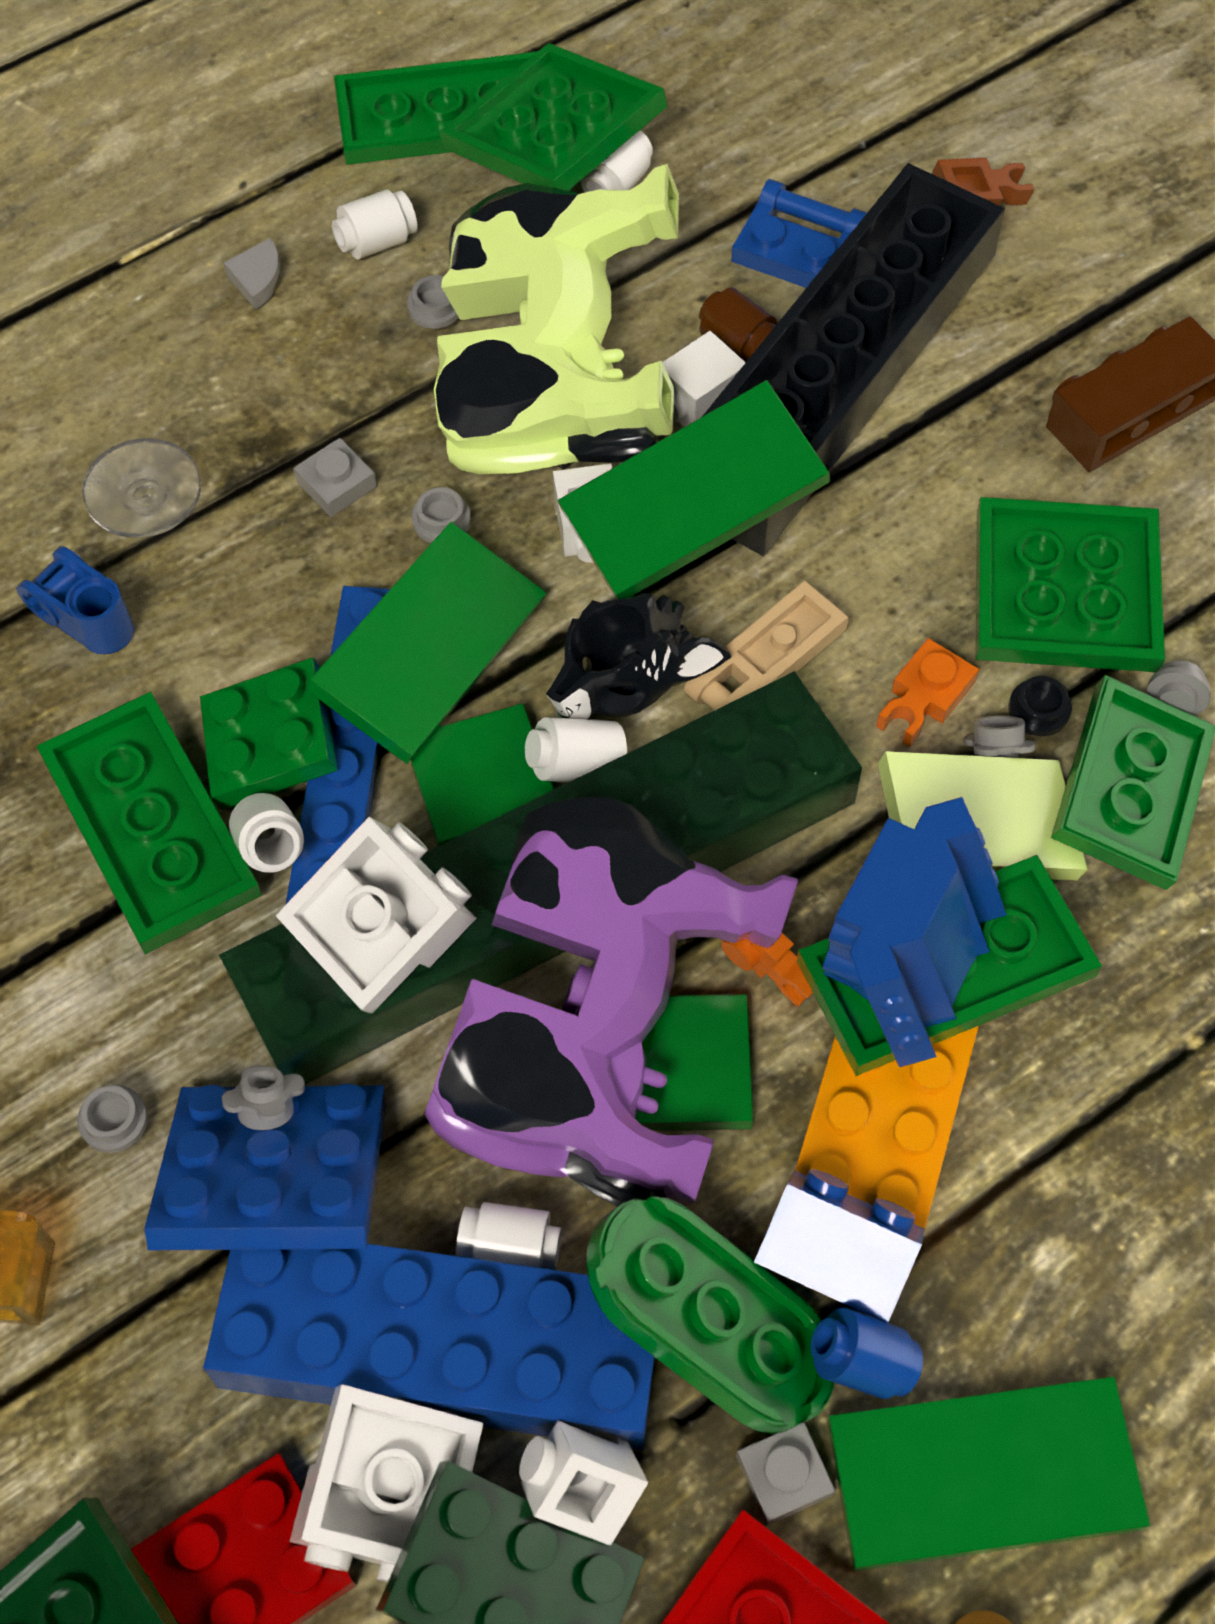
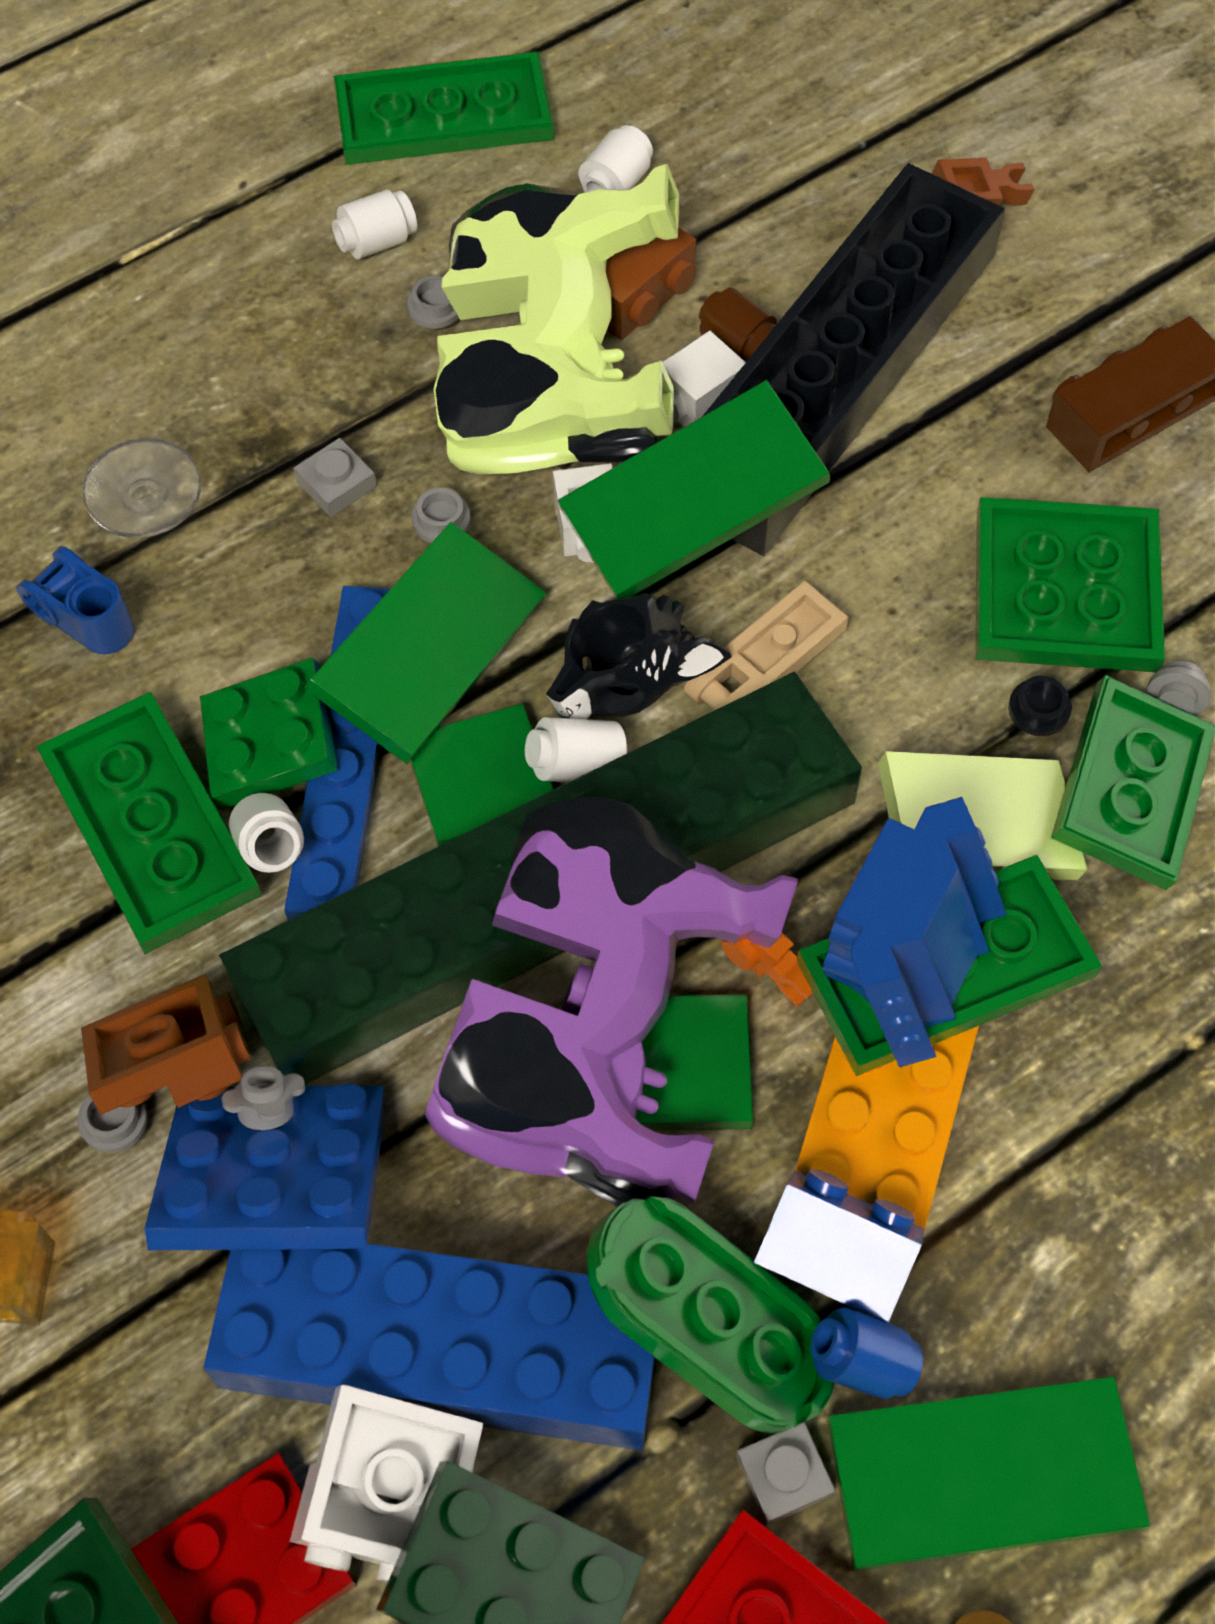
light grey tile [224,238,280,310] -> none
white plate [276,817,476,1013] -> none
green plate [440,43,668,191] -> none
white brick [456,1202,562,1270] -> none
white brick [519,1421,648,1546] -> none
blue plate [731,179,867,288] -> none
orange plate [876,638,979,748] -> none
light grey plate [964,715,1035,758] -> none
none -> dark orange plate [81,974,252,1115]
none -> dark orange brick [605,227,696,341]

